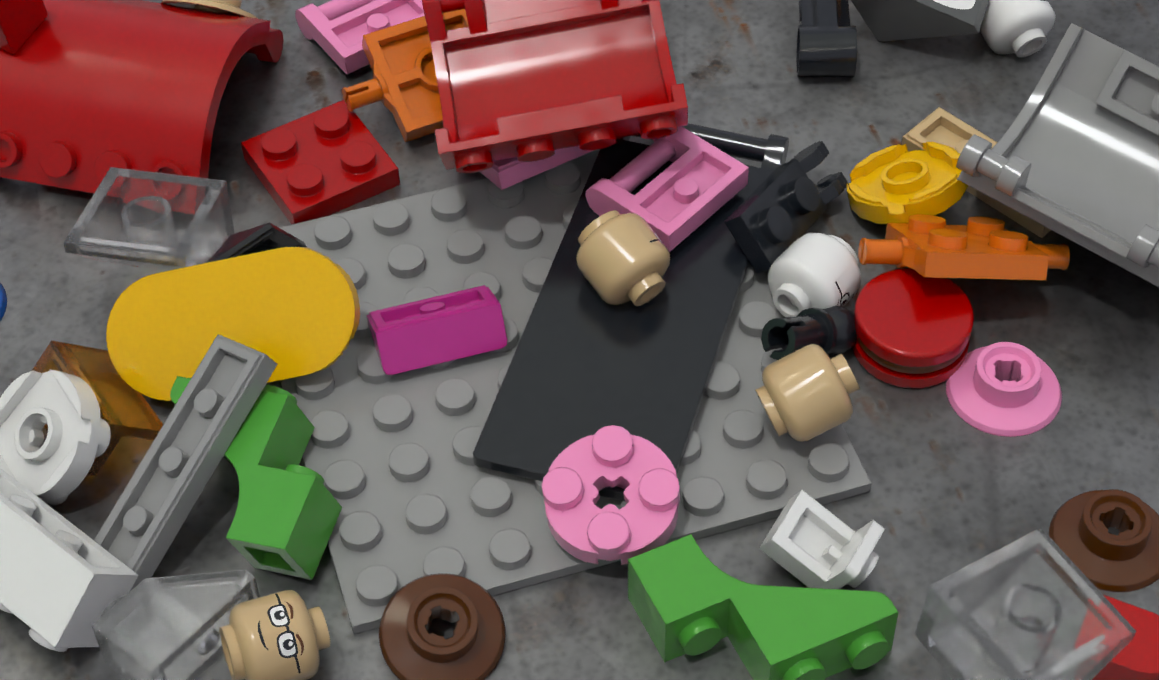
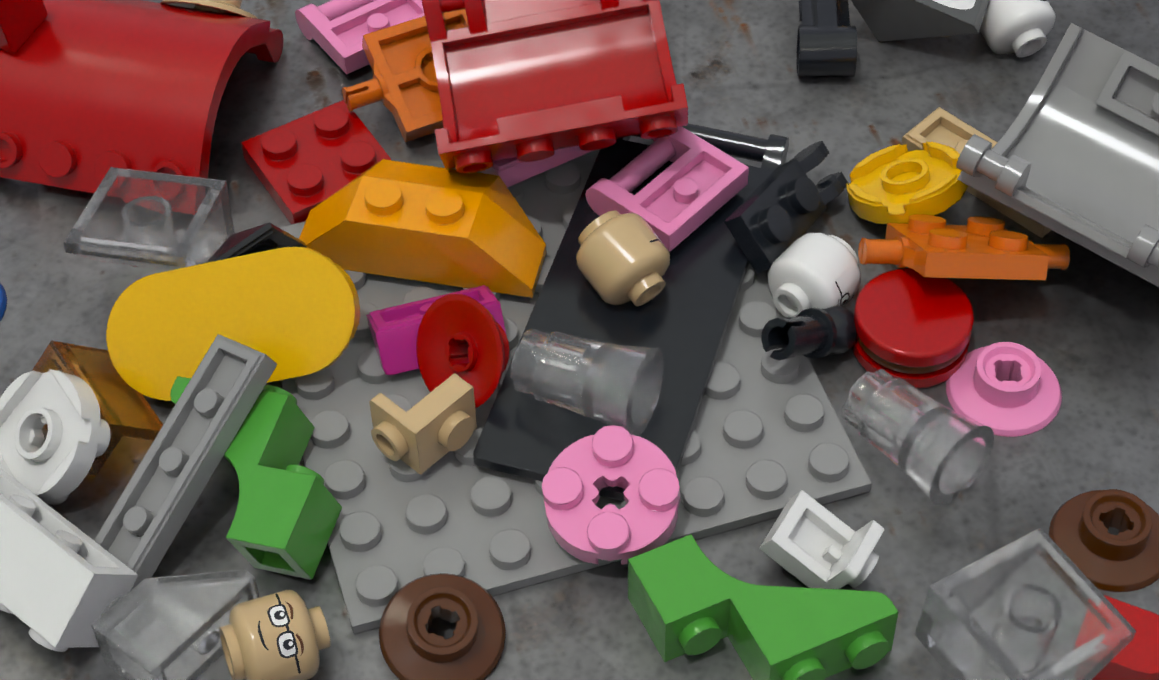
tan head [755,344,860,442] -> none
none -> light orange wedge [299,159,546,298]
none -> tan bracket [369,373,477,475]
none -> red piece [416,294,509,409]
none -> clear plant [510,329,664,436]
none -> clear plant [842,369,994,506]

